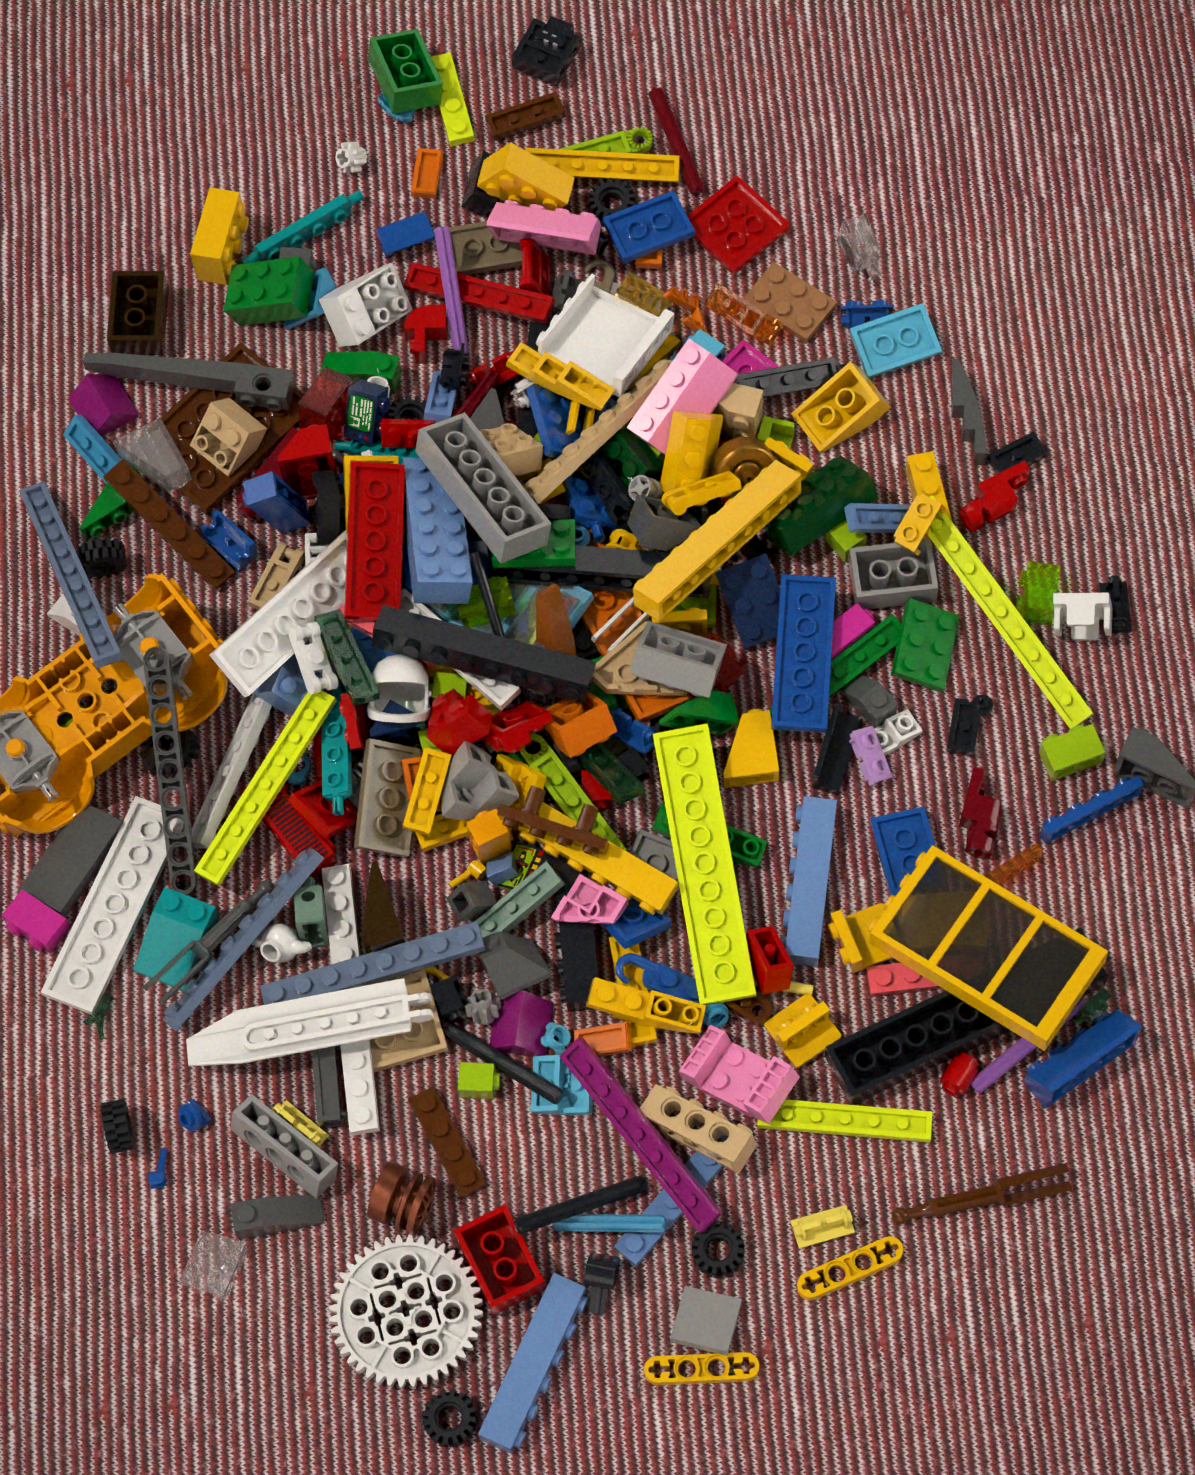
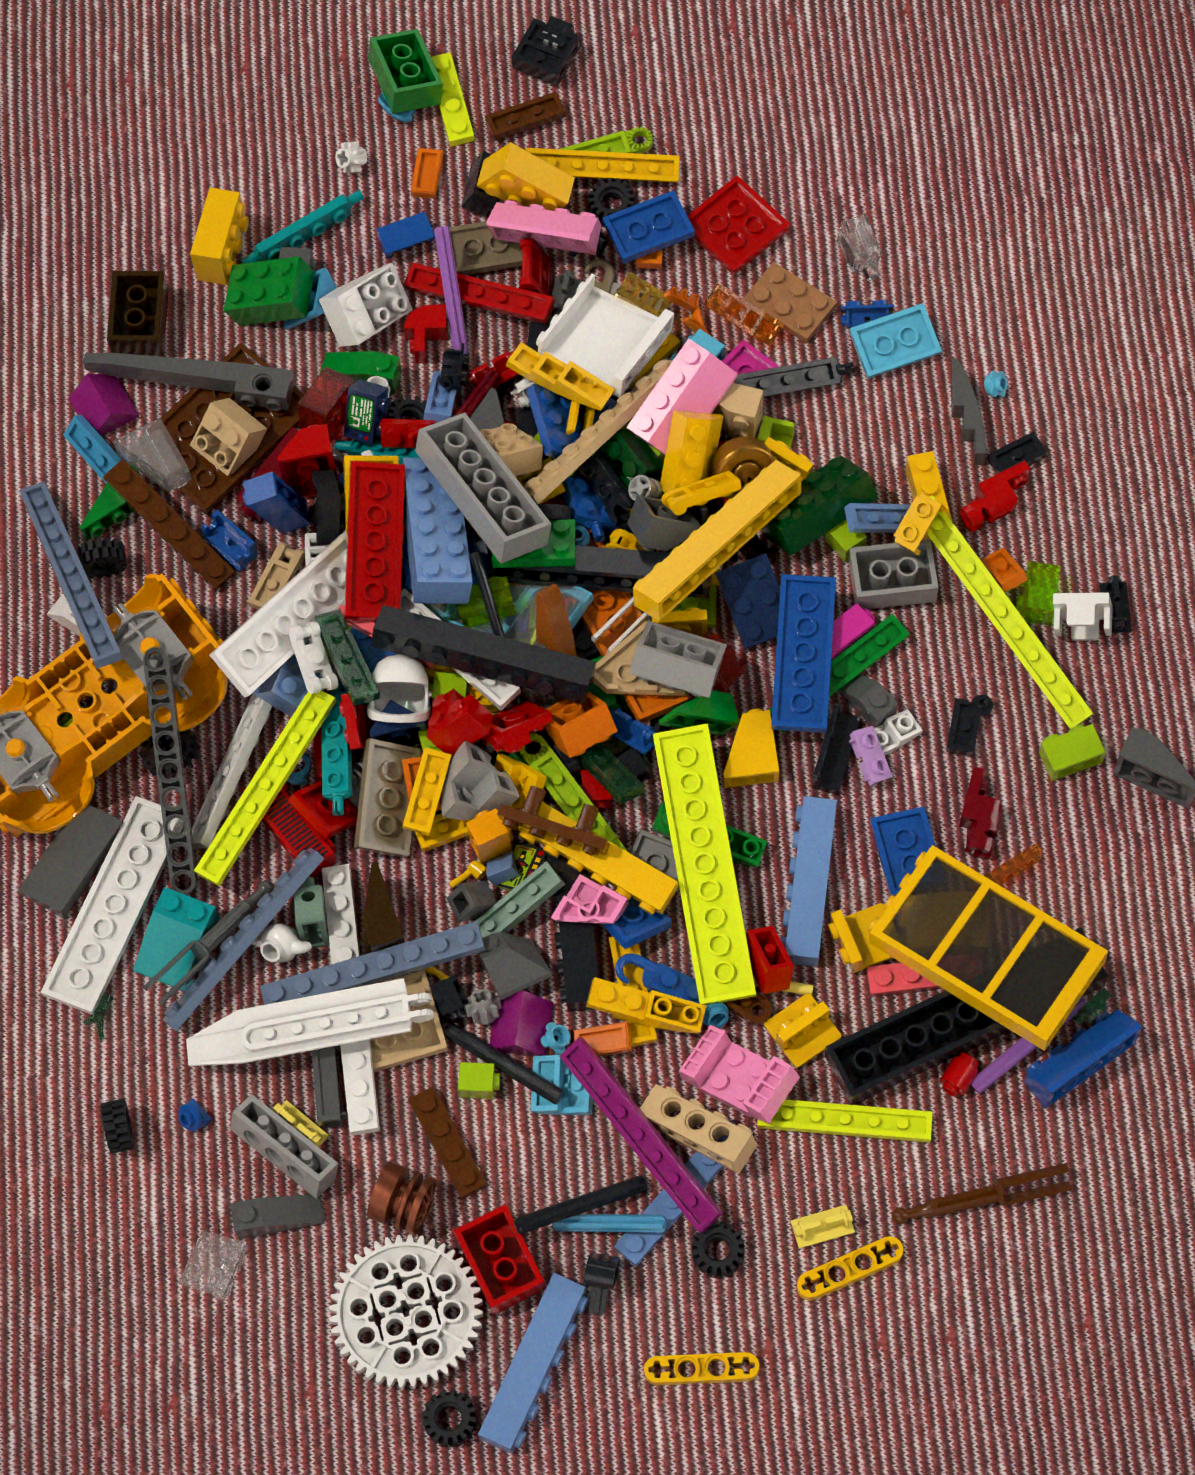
dark pink brick [1,889,71,954] -> none
blue hand [148,1148,168,1189] -> none
dark red axle [648,87,704,195] -> none
light grey tile [670,1286,742,1356] -> none
yellow slope [791,361,891,453] -> none
green plate [891,598,959,692] -> none
blue plate [1040,775,1144,845] -> none
none -> orange plate [980,548,1028,592]
none -> medium azure plate [984,371,1008,397]

